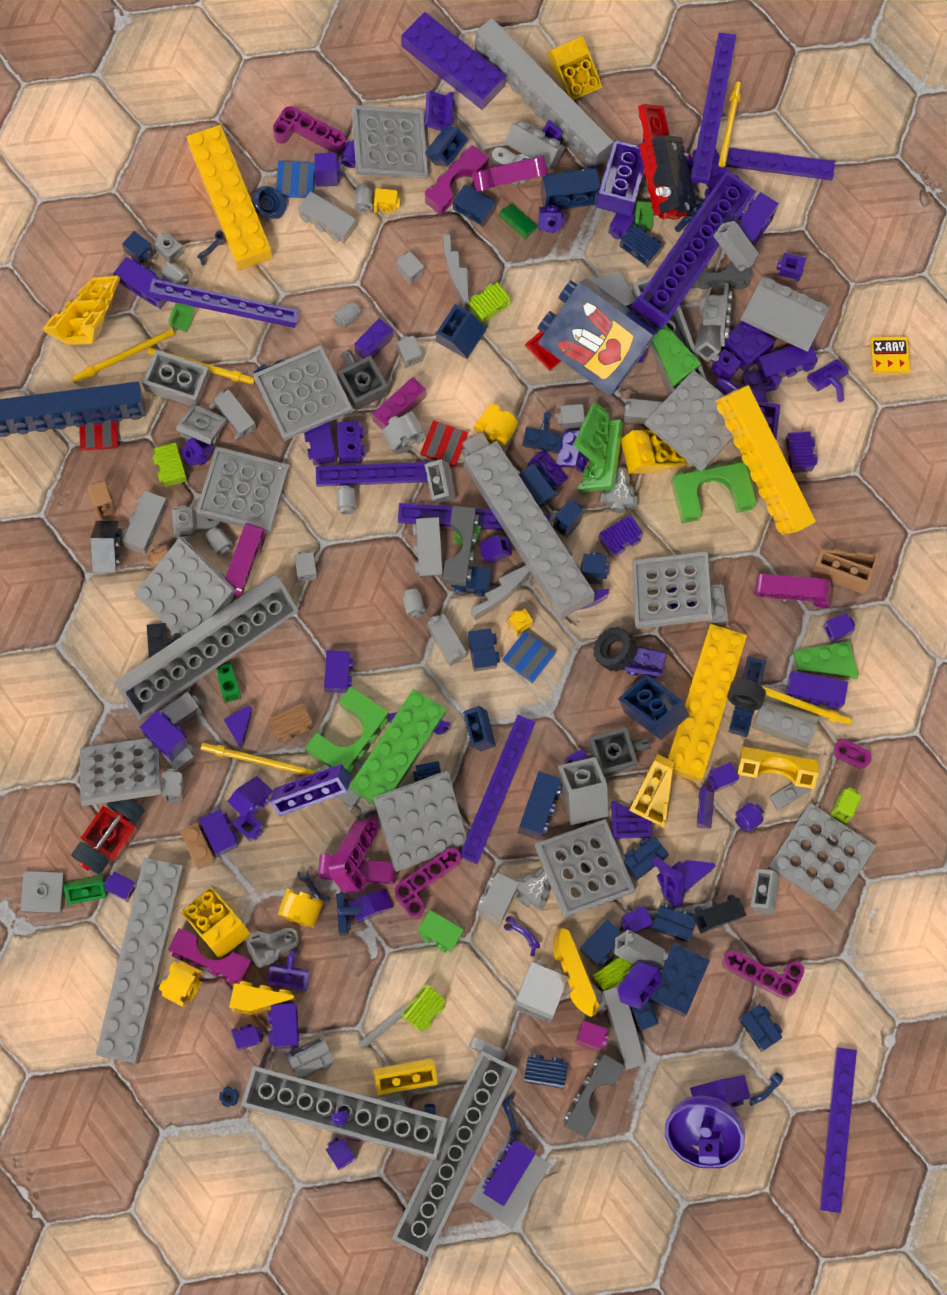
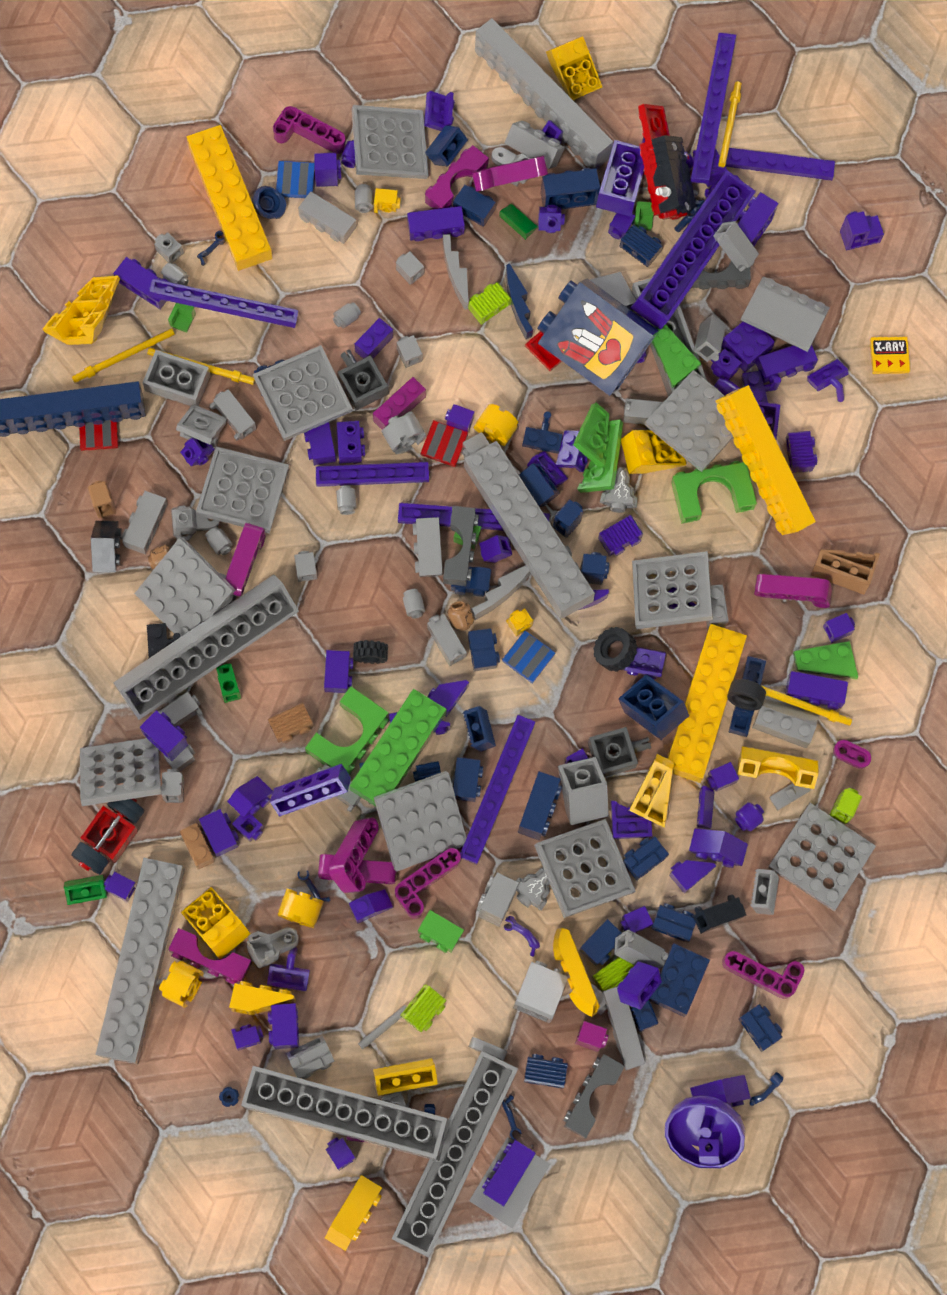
light grey plate [20,871,64,913] -> none
dark blue brick [122,231,153,264] -> none
lime brick [152,442,187,487] -> none
yellow bar [201,743,316,776] -> none
dark purple slope [224,706,253,748] -> none
dark purple plate [330,1110,350,1126] -> none
dark blue plate [336,893,361,936] -> none
dark purple brick [401,12,506,110] -> none
light grey brick [425,459,456,503] -> none
dark blue slope [436,304,486,359] -> none
light grey brick [557,404,585,430] -> none
dark purple wing [652,856,684,908] -> none
light grey bracket [703,283,733,346] -> none
dark purple brick [776,253,806,282] -> none
dark purple plate [819,1047,857,1213] -> none
none -> yellow wedge [325,1175,382,1251]
none -> black tyre [353,640,388,664]
none -> dark purple brick [407,206,465,241]
none -> dark purple slope [427,680,469,717]
none -> dark purple brick [445,404,475,432]
none -> medium nougat head [447,601,475,631]
none -> dark blue brick [453,757,483,802]
none -> dark blue slope [506,263,533,340]
none -> dark purple brick [689,828,748,868]
none -> dark purple brick [840,211,884,251]

